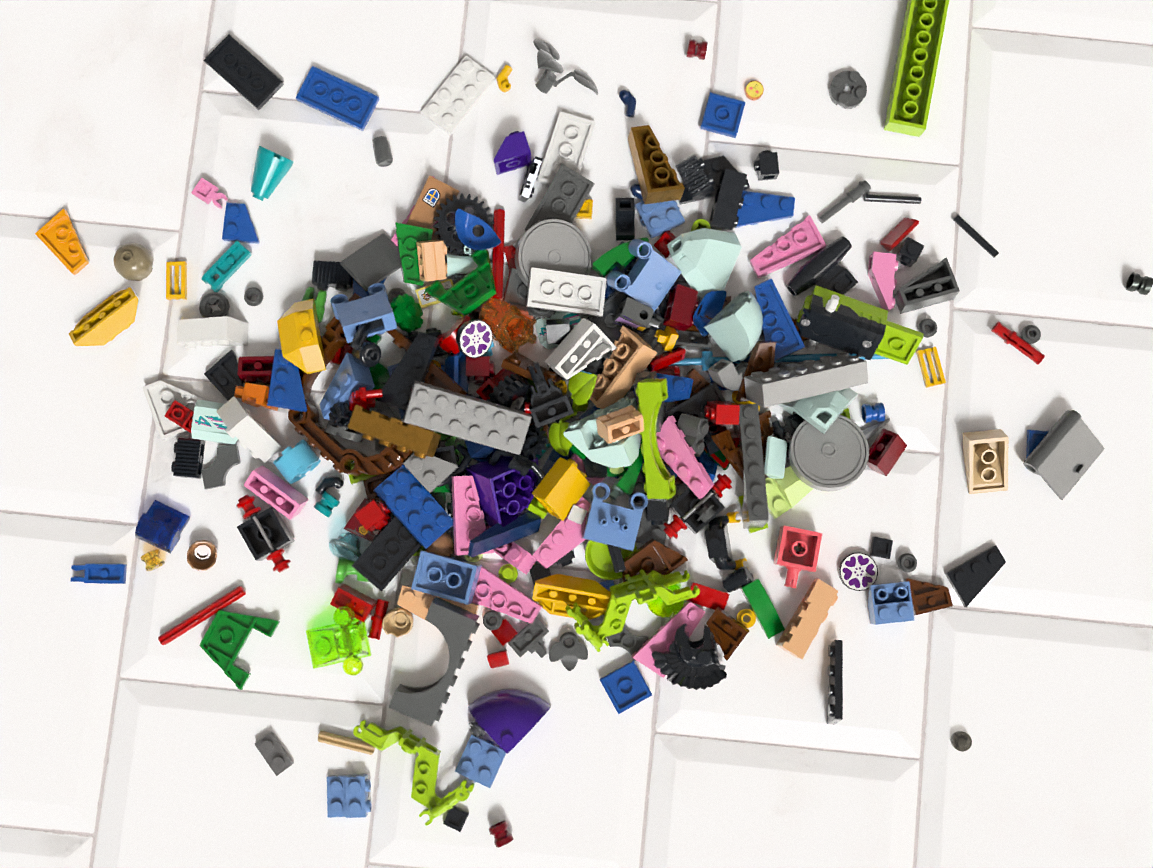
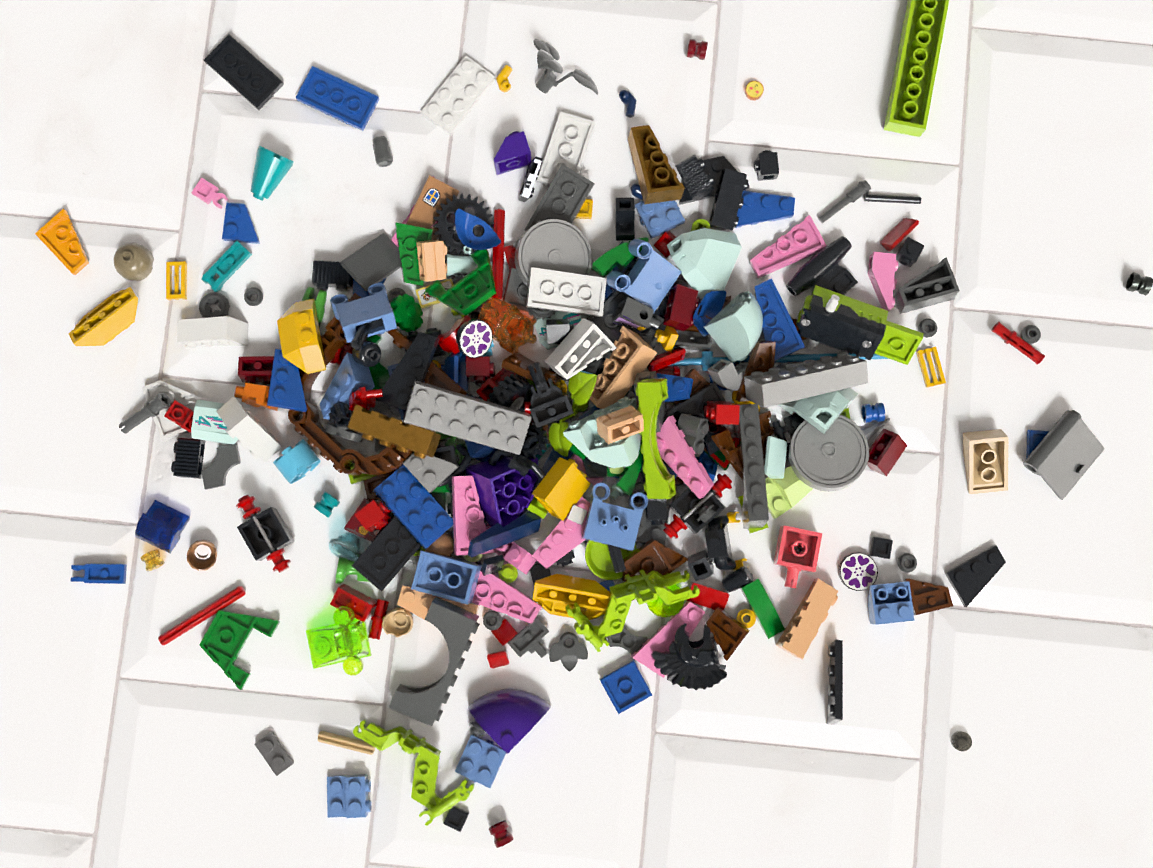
black wing [204,350,244,401] -> none
bright pink brick [243,465,309,520] -> none
black arm [315,475,344,495] -> none
blue plate [700,92,746,139] -> none
dark grey plate [829,71,867,109] -> none
black bar [953,215,999,258] -> none
none -> dark grey pin [119,392,171,434]
none -> black tile [481,555,504,576]
none -> black brick [687,549,714,581]

